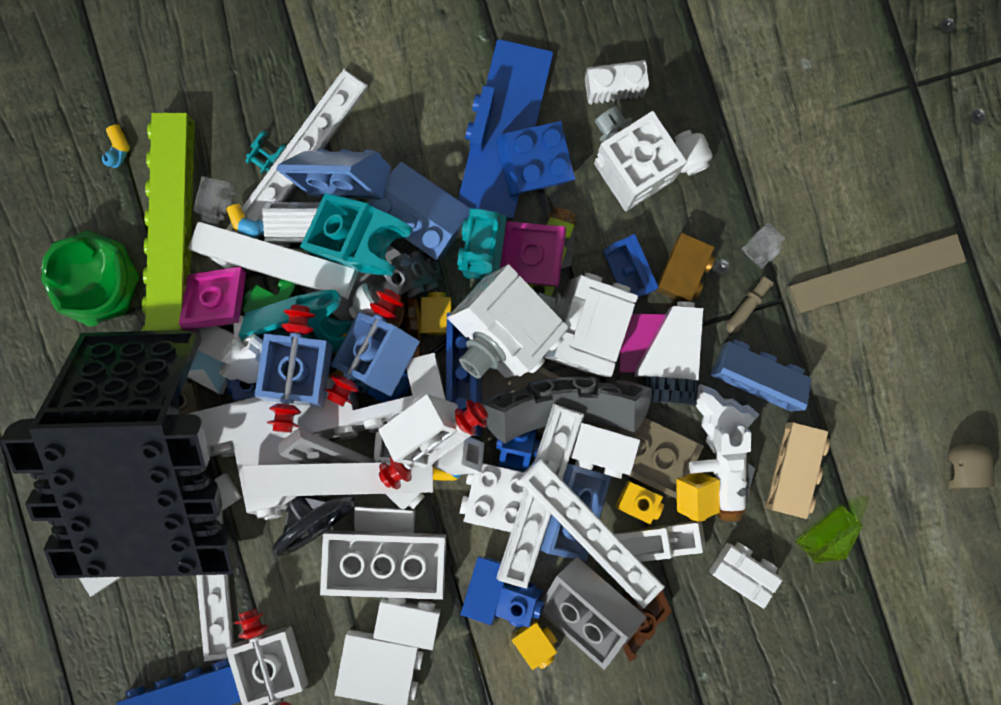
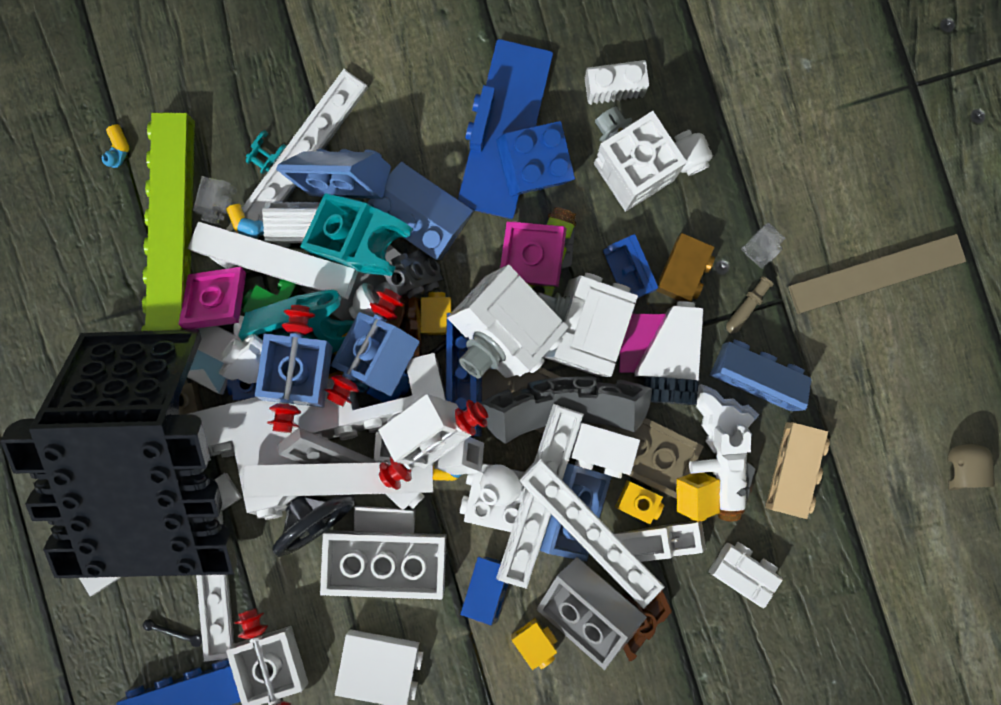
green piece [41,230,139,327] -> none
white brick [373,598,441,650] -> none
teal brick [457,208,507,280] -> none
blue brick [495,582,545,627] -> none
blue brick [496,429,541,472] -> none
clear neon green slope [796,506,863,563] -> none
none -> black hinge [143,619,202,647]
none -> white brick [480,464,521,506]

